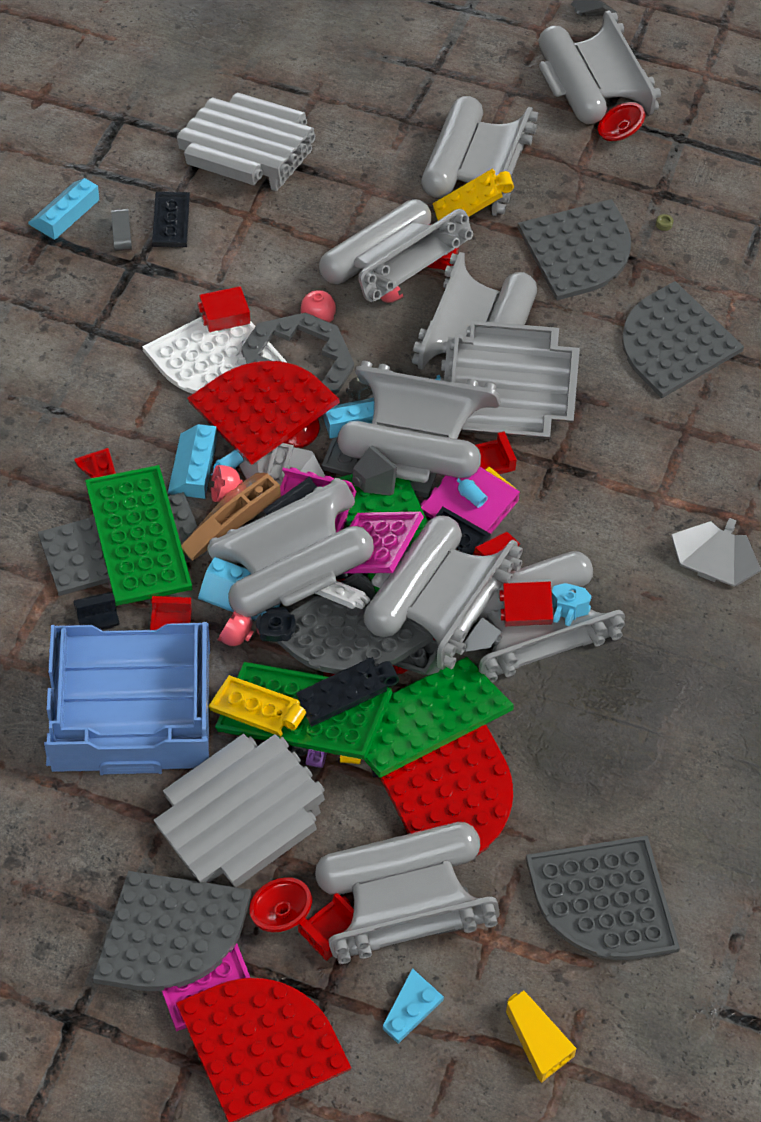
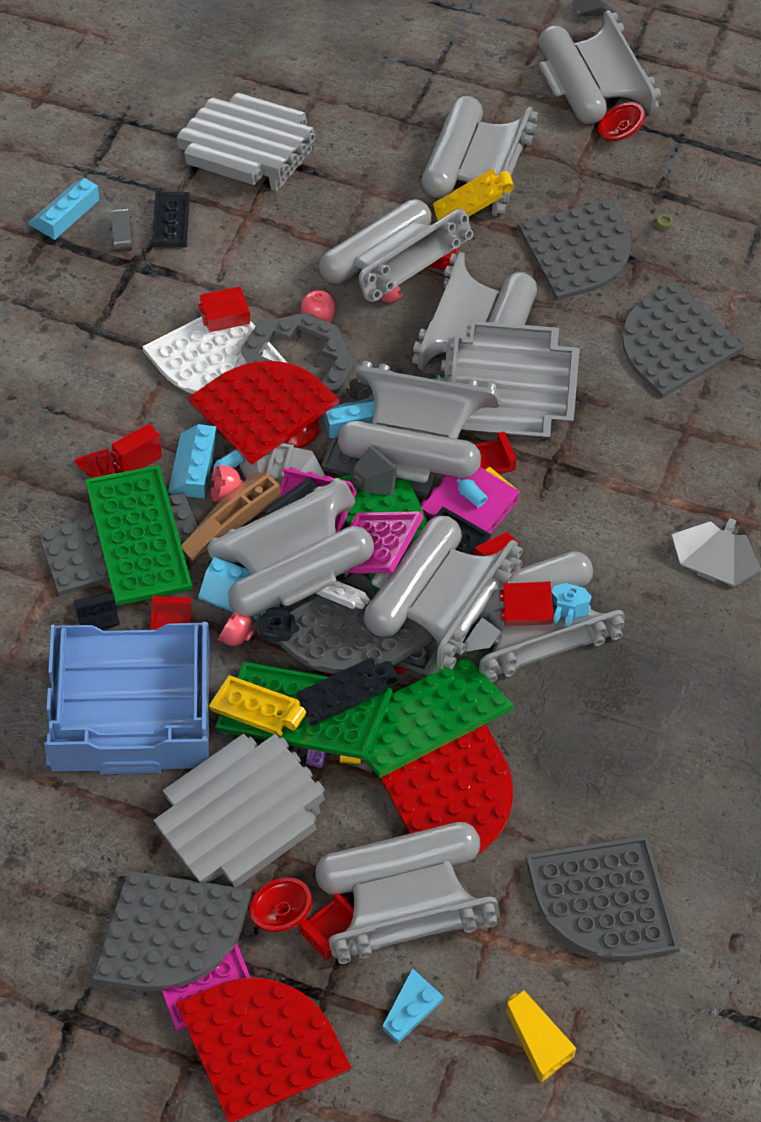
none -> red brick [111,423,162,473]

